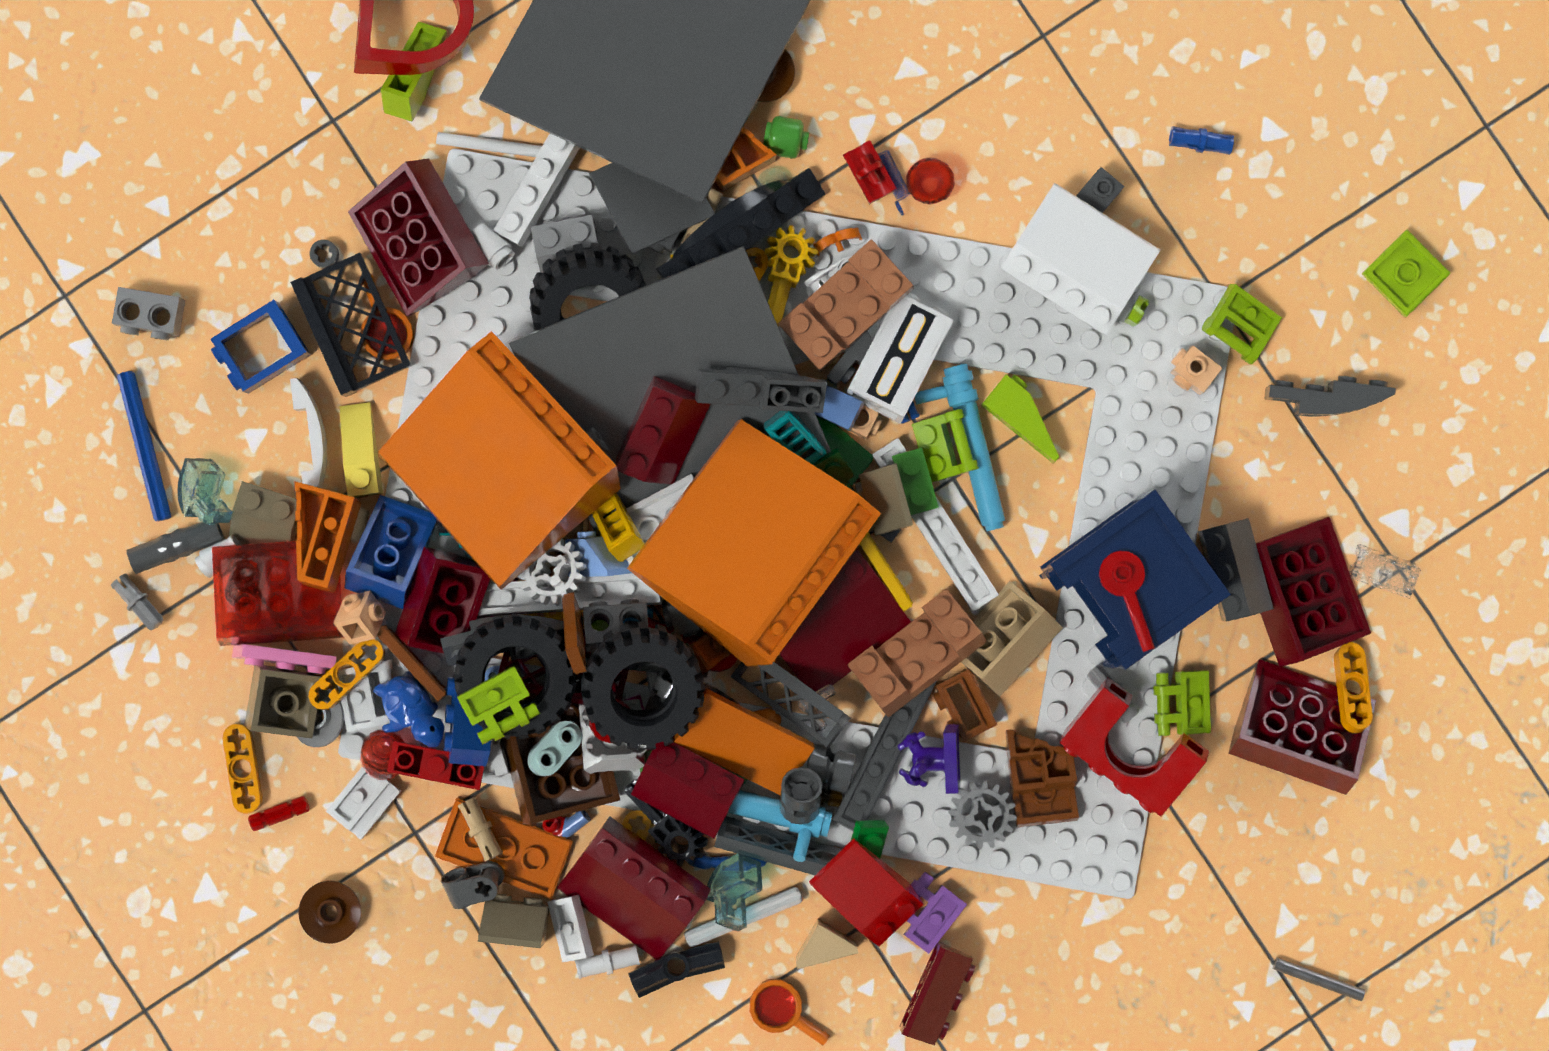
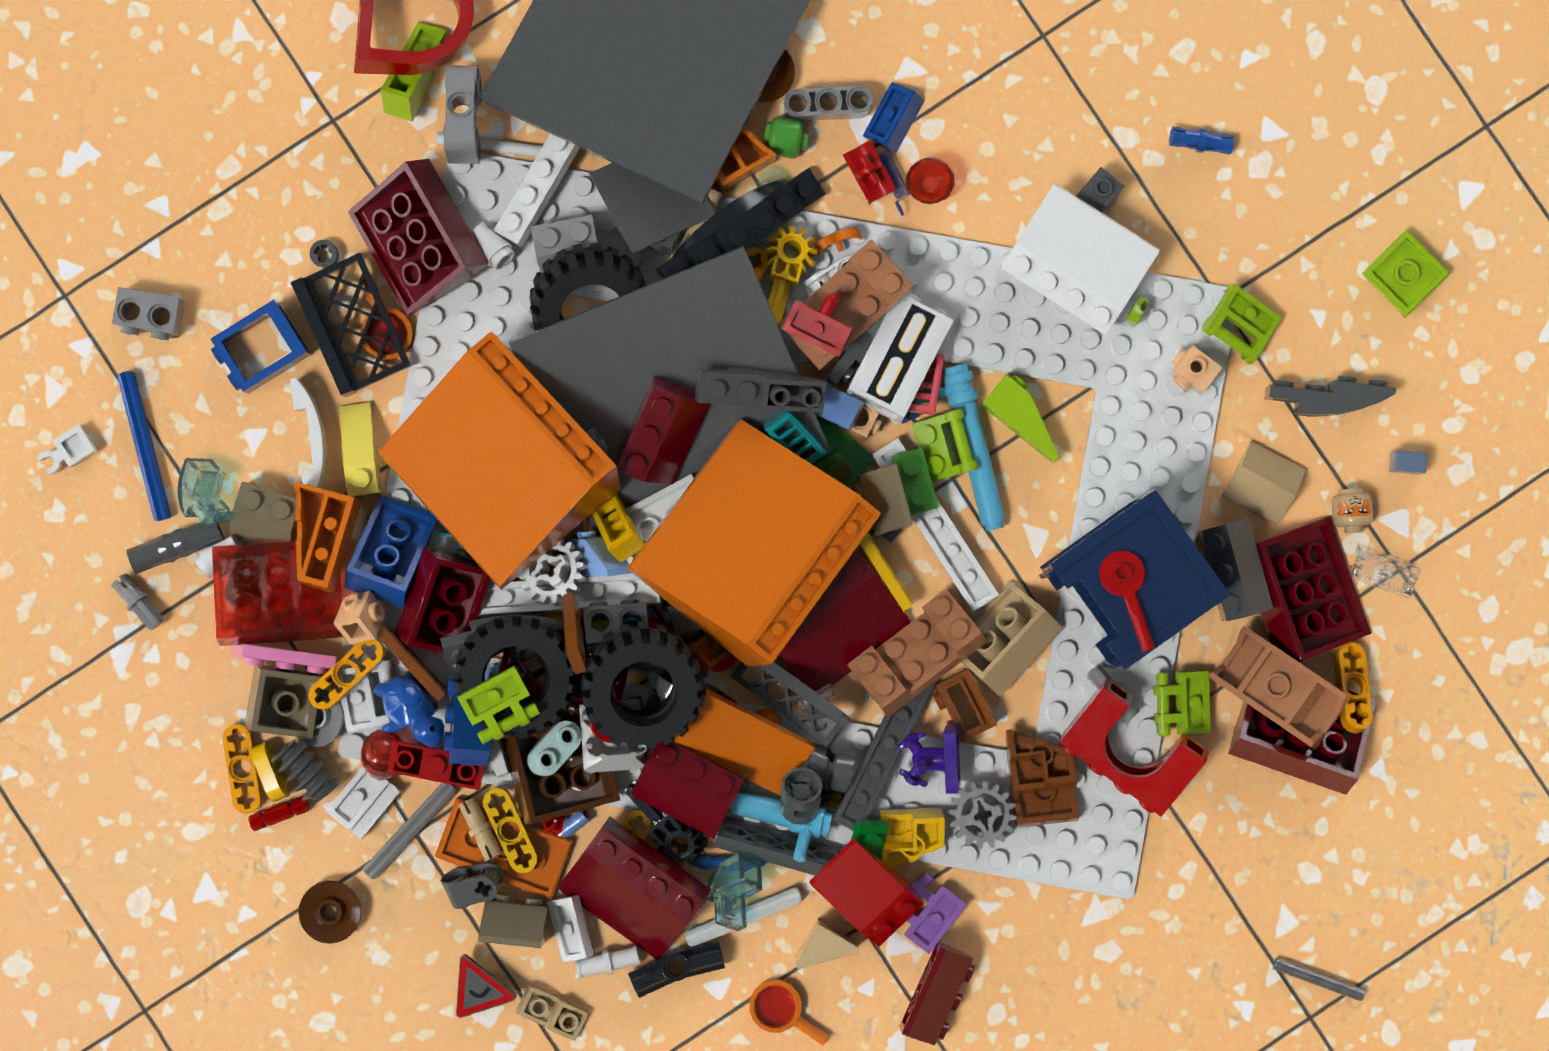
none -> white plate [37,424,98,475]
none -> yellow beam [251,741,291,802]
none -> dark grey piece [270,737,339,806]
none -> light grey axle [363,783,457,879]
none -> light grey beam [444,66,482,164]
none -> piece [456,954,517,1018]
none -> yellow beam [483,787,538,873]
none -> tan slope [515,984,588,1041]
none -> red plate [782,292,854,357]
none -> light grey beam [783,85,874,121]
none -> blue slope [863,82,924,153]
none -> yellow slope [879,807,945,869]
none -> coral slope [907,354,945,415]
none -> nougat piece [1208,625,1351,750]
none -> tan slope [1222,441,1306,524]
none -> tan head [1331,488,1373,533]
none -> sand blue piece [1389,450,1428,475]

